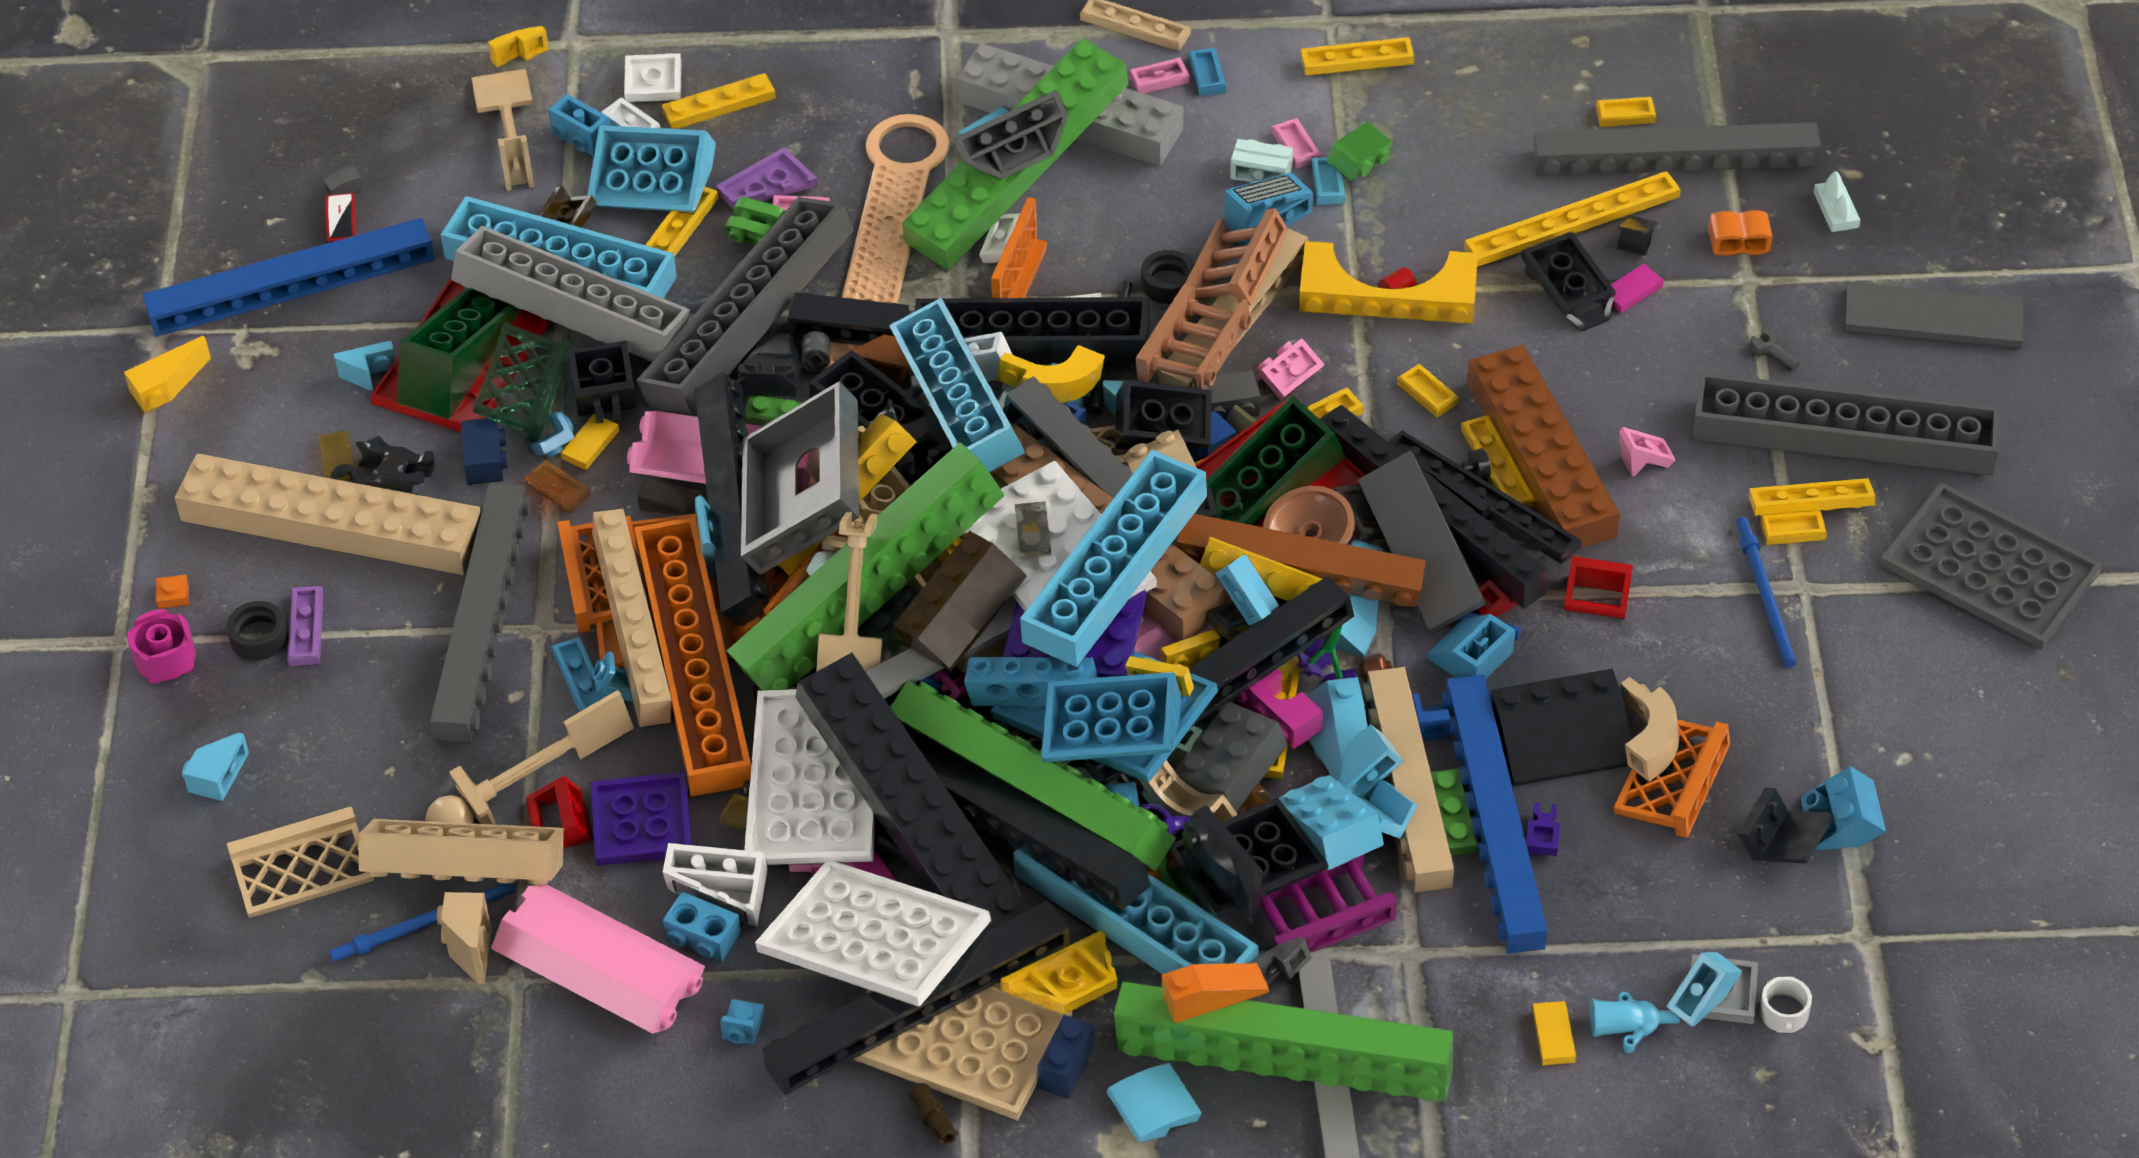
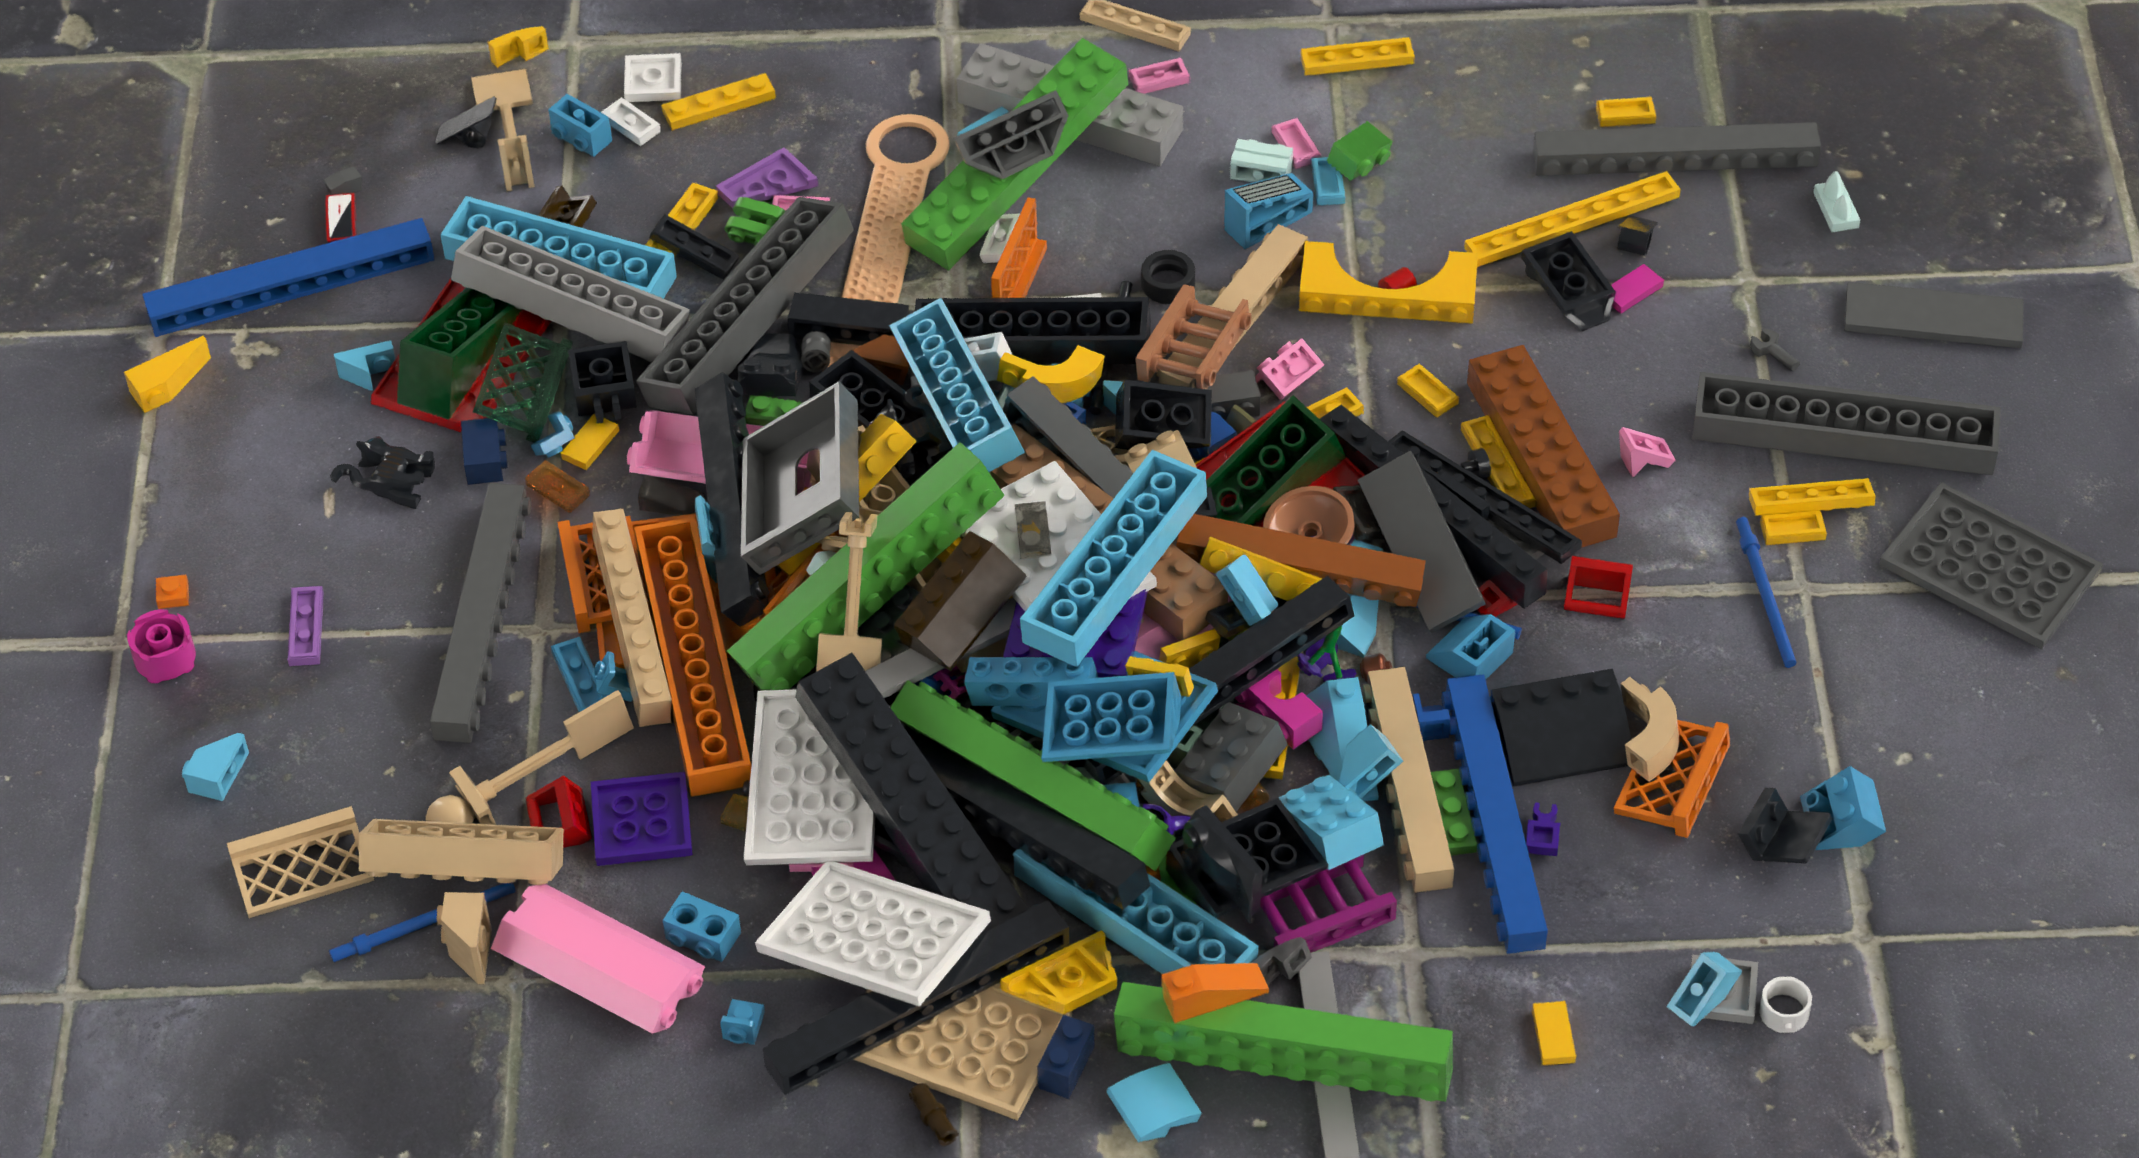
tan brick [175,453,481,575] -> none
black tyre [226,601,288,660] -> none
clear yellow tile [318,430,355,483] -> none
medium azure slope [588,125,716,212] -> none
white wedge [663,843,768,927] -> none
nougat fence [1185,208,1288,315] -> none
dark azure tile [1188,48,1226,96] -> none
medium azure panel [1358,779,1417,839] -> none
medium azure piece [1590,992,1680,1053] -> none
orange brick [1708,210,1773,256] -> none
none -> piece [436,96,497,148]
none -> black tile [649,214,739,280]

